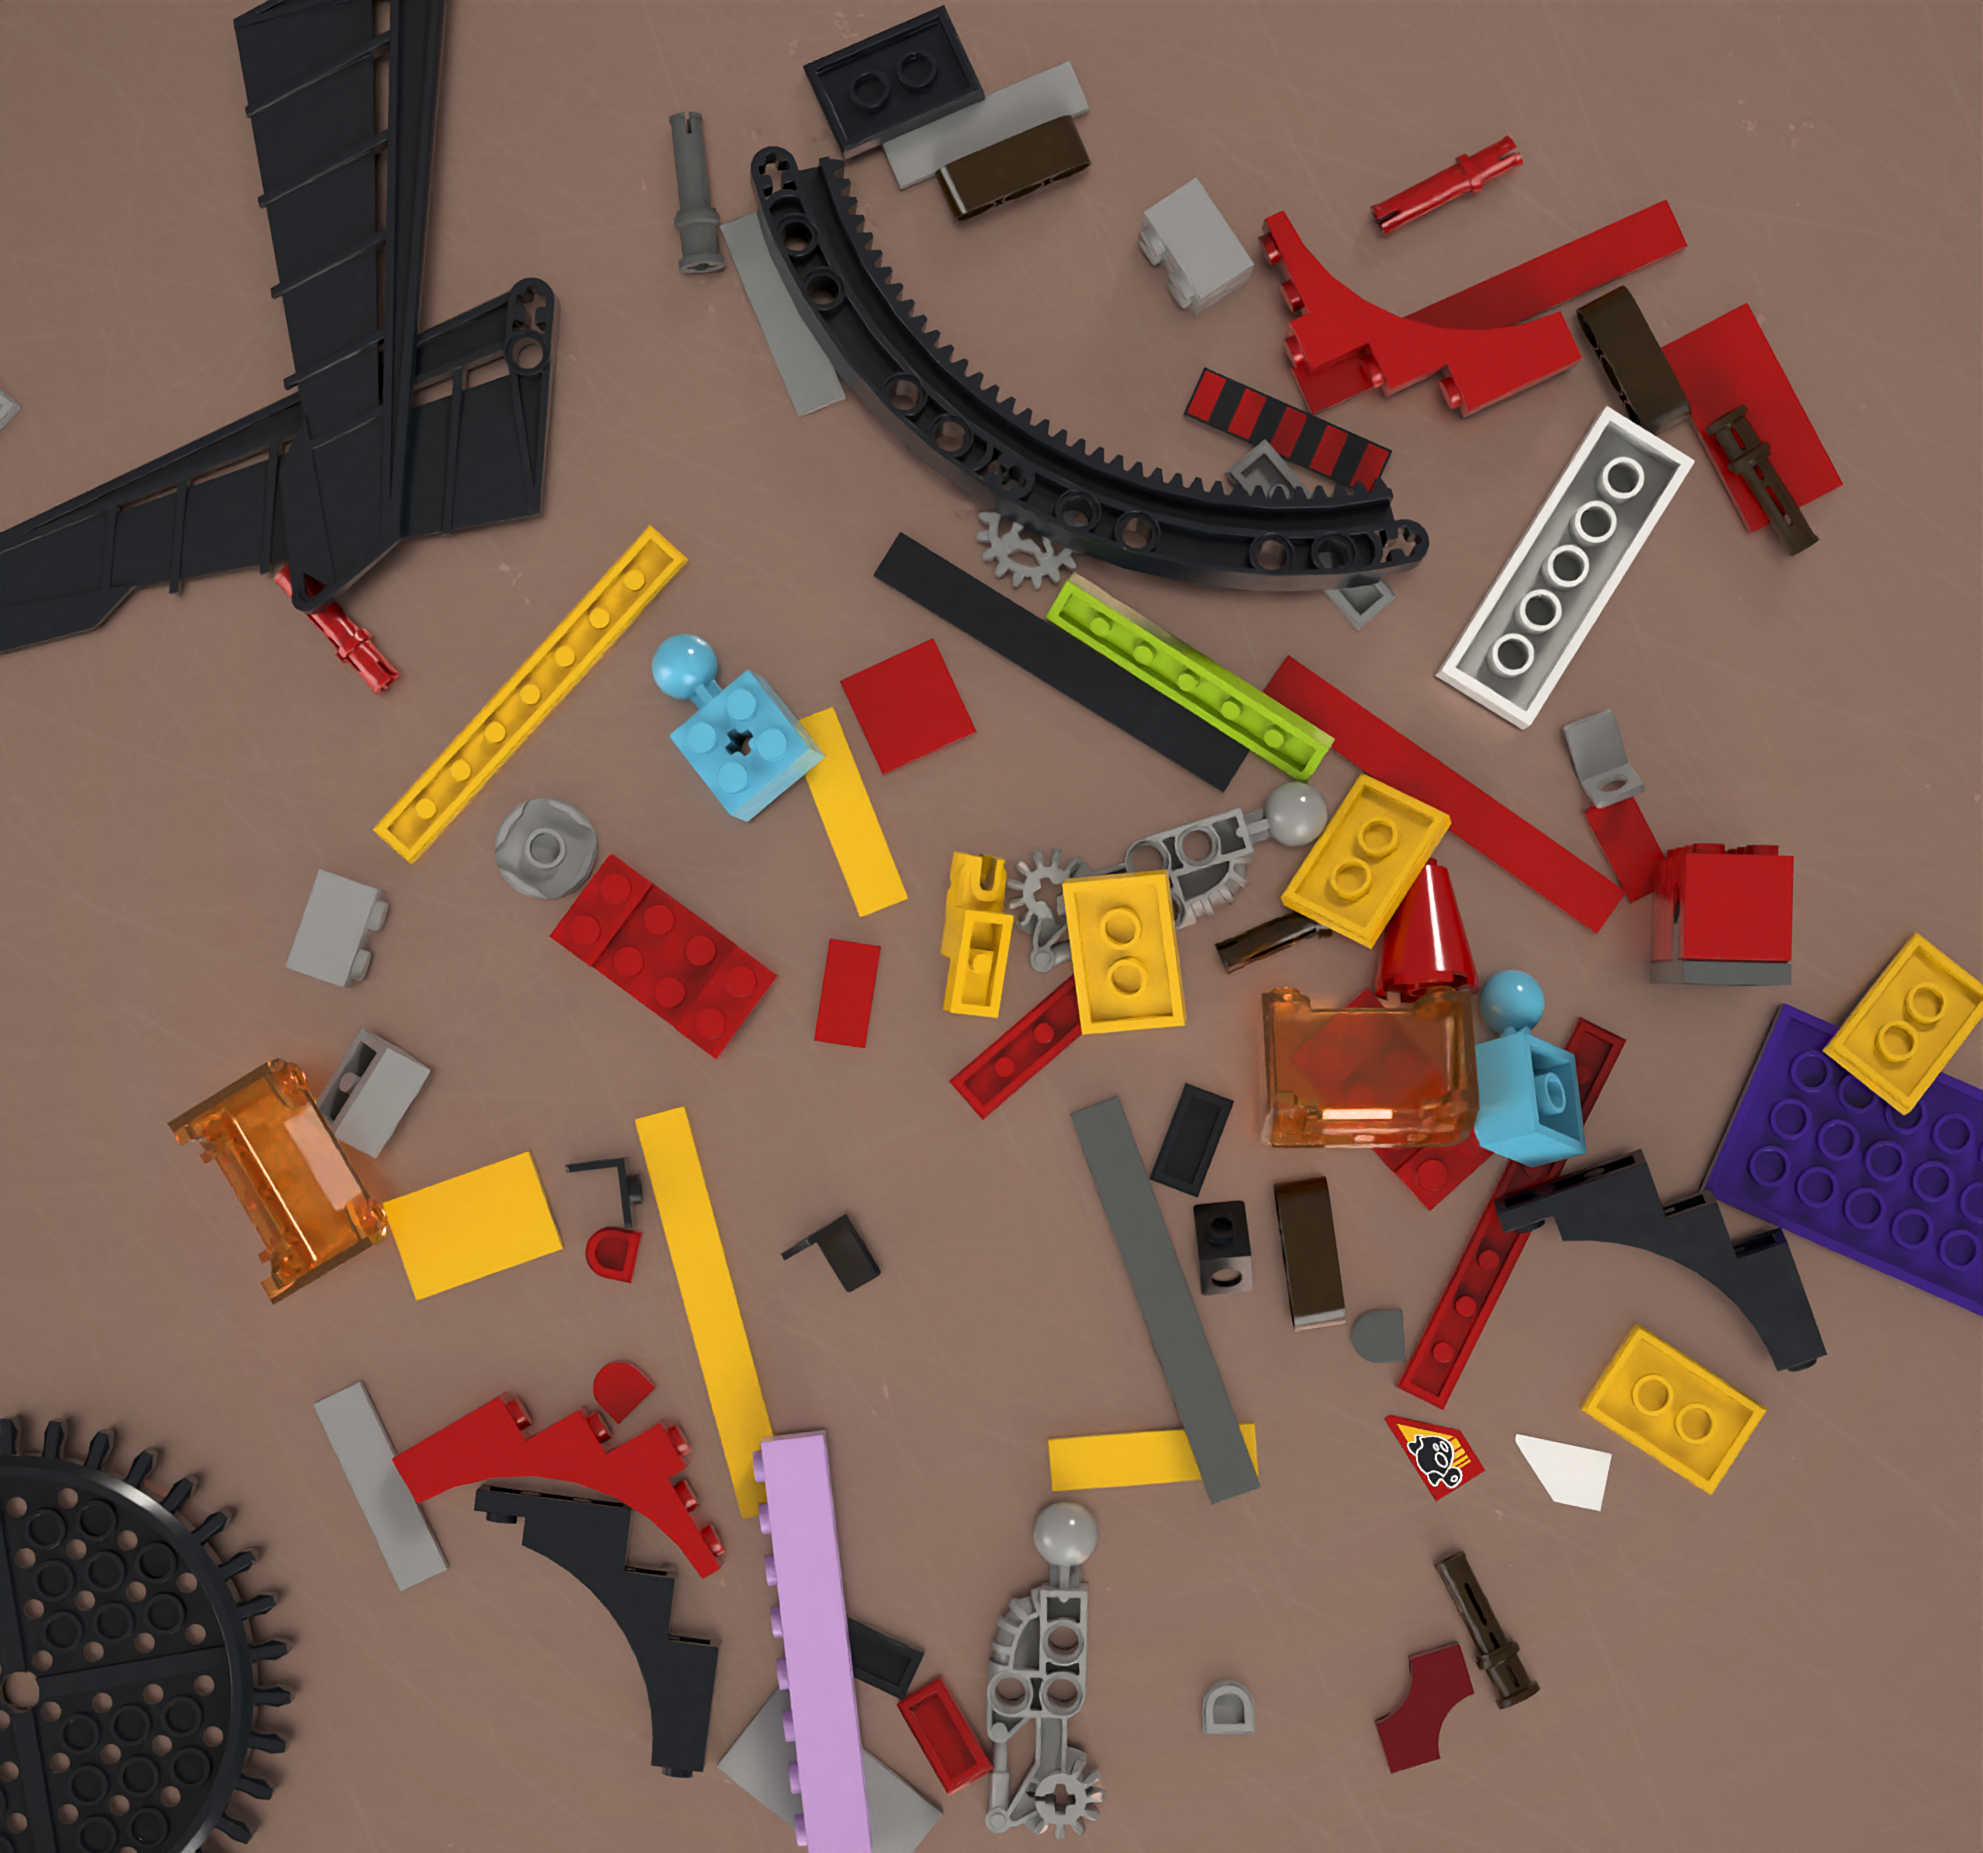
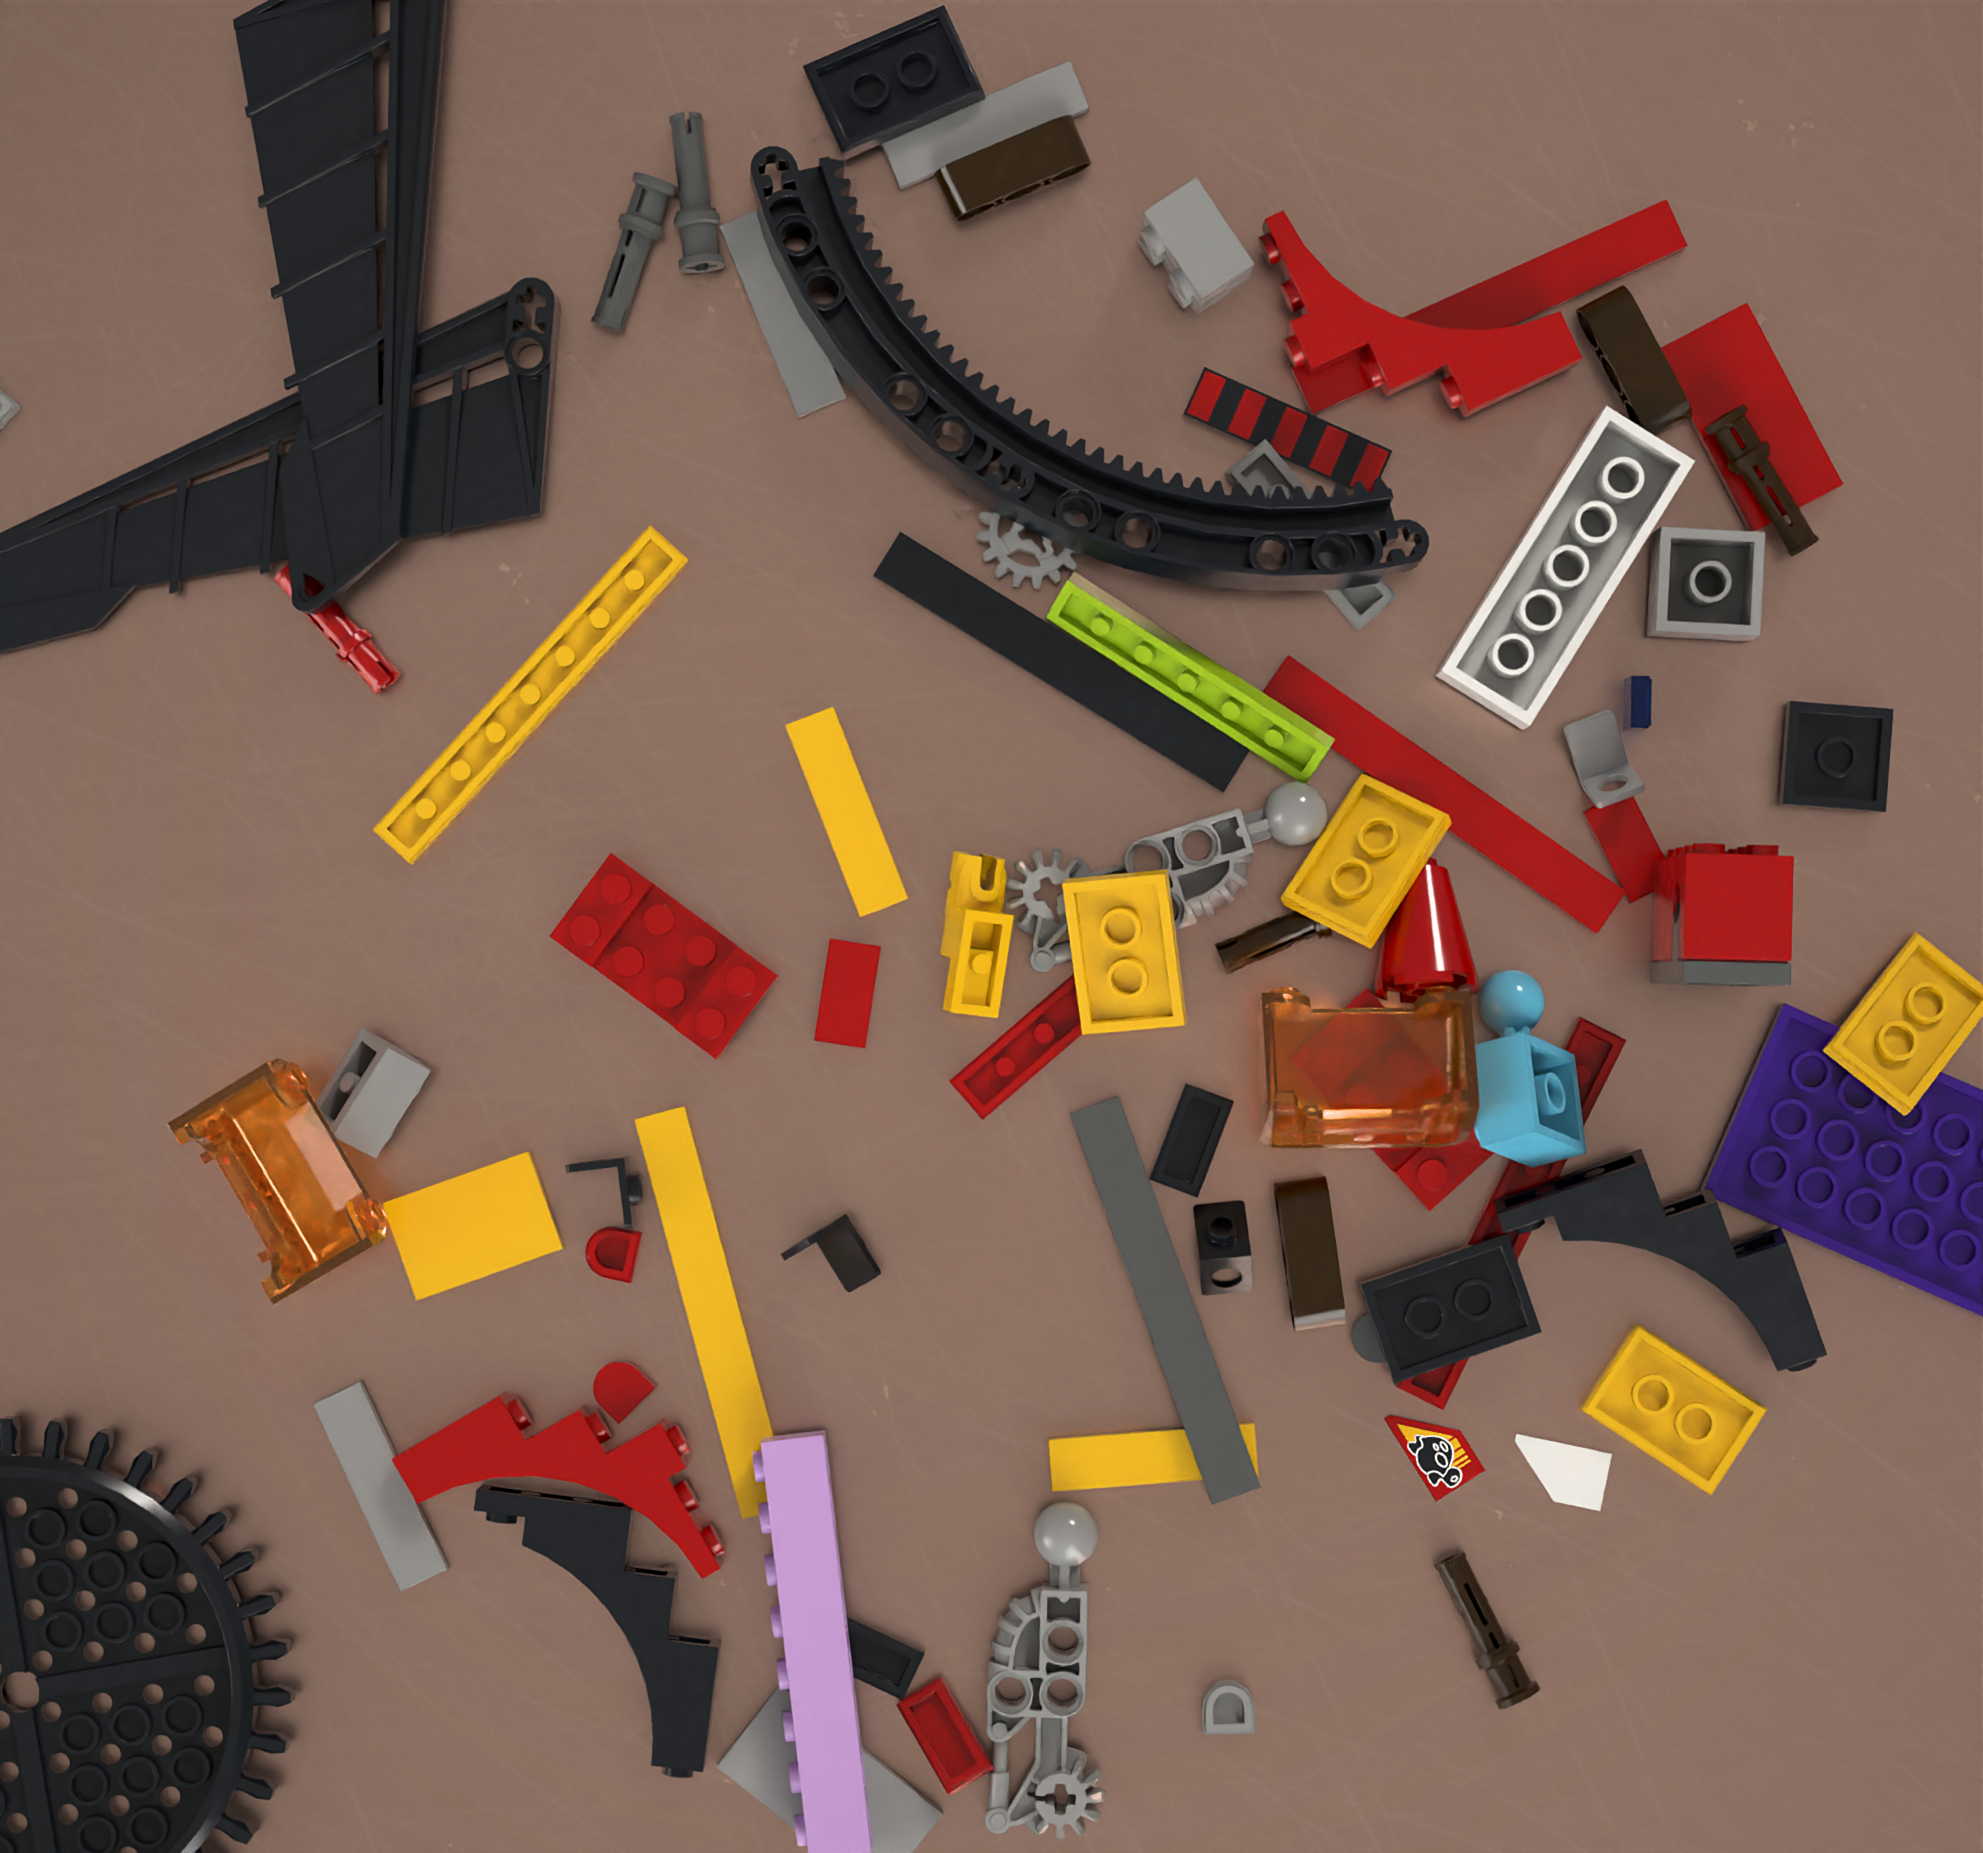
light grey brick [285,869,388,988] -> none
light grey tile [495,798,598,899] -> none
medium azure brick [652,634,826,822] -> none
red tile [840,638,977,775] -> none
red pin [1370,135,1523,236] -> none
dark red tile [1374,1642,1475,1774] -> none
none -> dark grey pin [591,172,678,333]
none -> black plate [1358,1233,1542,1383]
none -> clear blue tile [1623,676,1652,731]
none -> light grey brick [1647,527,1765,641]
none -> black plate [1779,701,1894,813]

